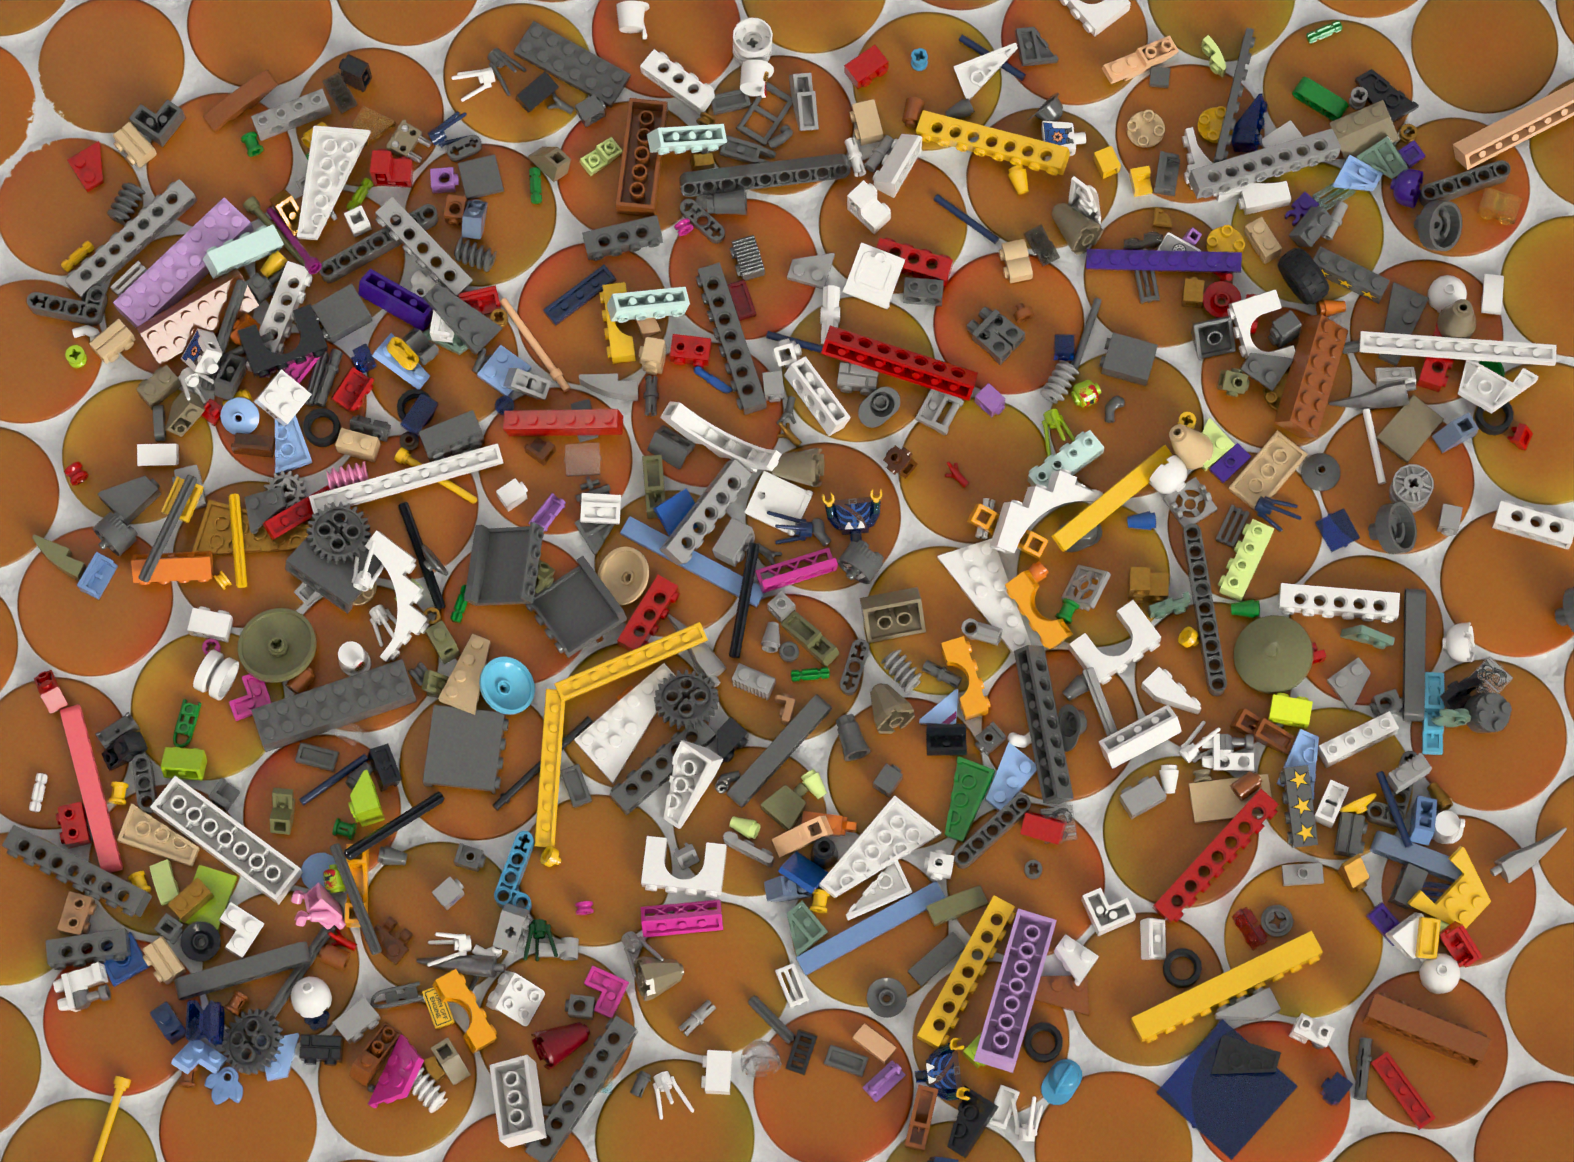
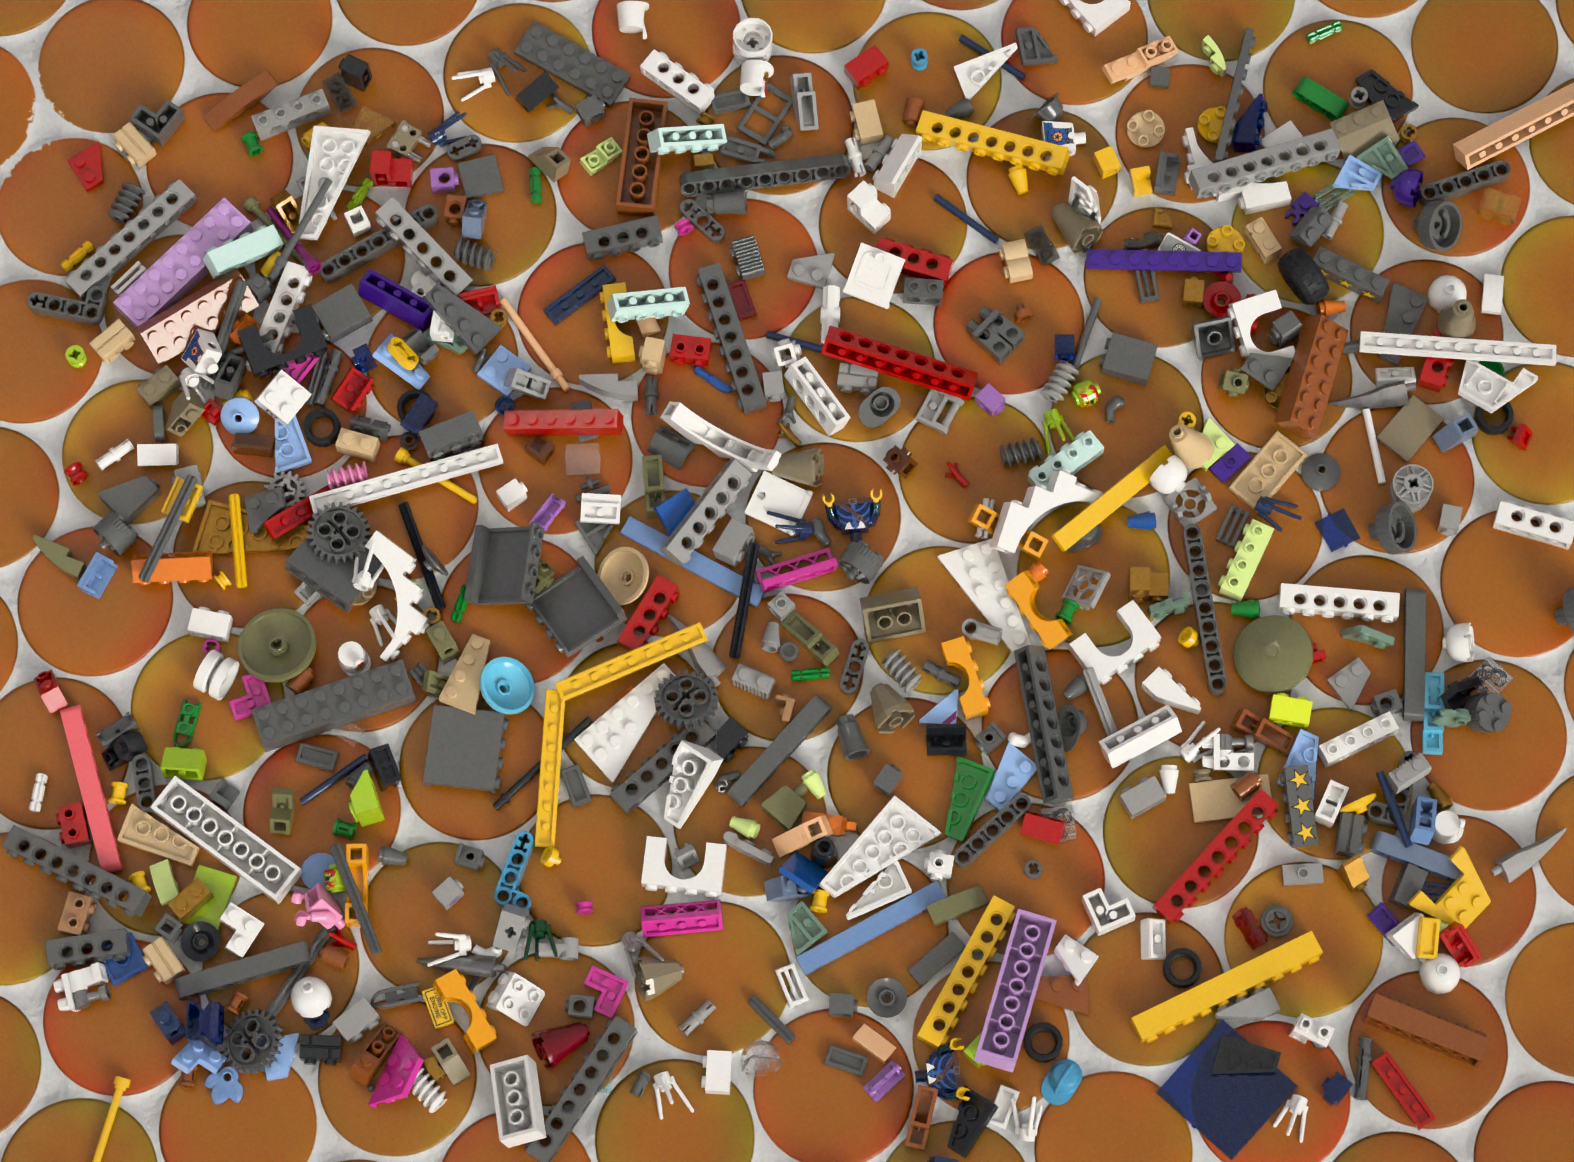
white arm [72,325,100,341] -> none
black axle [344,792,445,860] -> none
reddish brown plate [365,916,413,965] -> none
black slope [785,1029,818,1075] -> none
none -> white pin [95,439,134,471]
none -> dark grey bar [268,178,333,280]
none -> dark grey brick [829,993,858,1017]
none -> dark grey piece [1000,437,1043,469]
none -> white plant [1273,1094,1309,1143]

